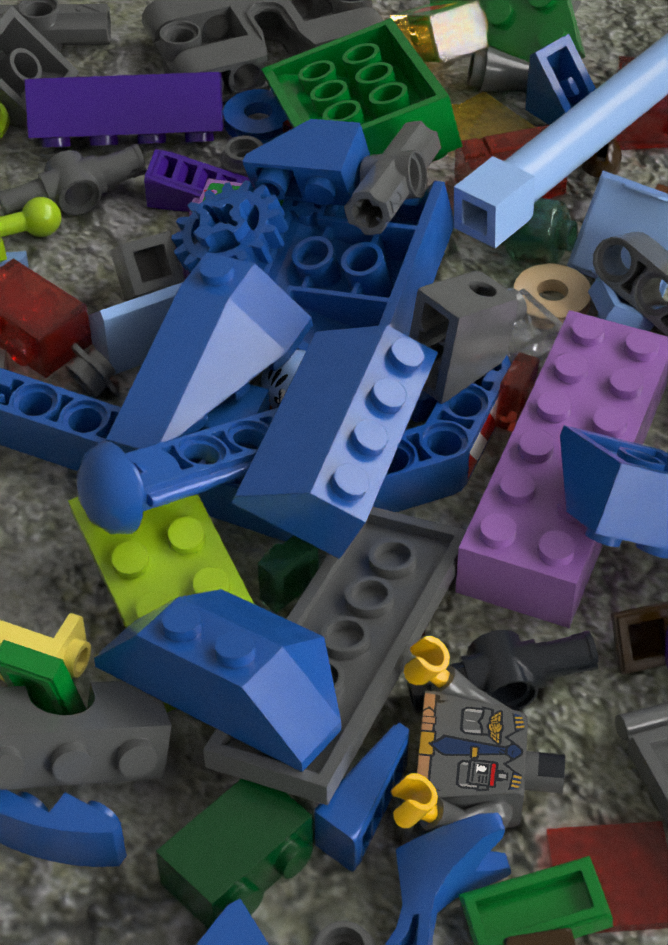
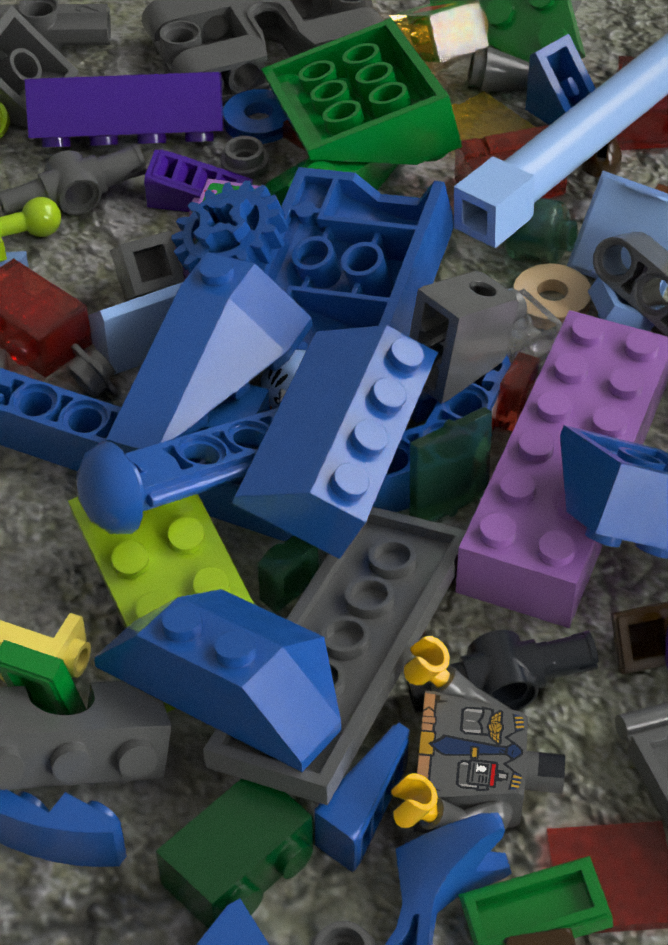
blue slope [242,119,370,206] -> none
dark grey piece [344,121,441,235] -> none
none -> clear green piece [409,407,492,522]

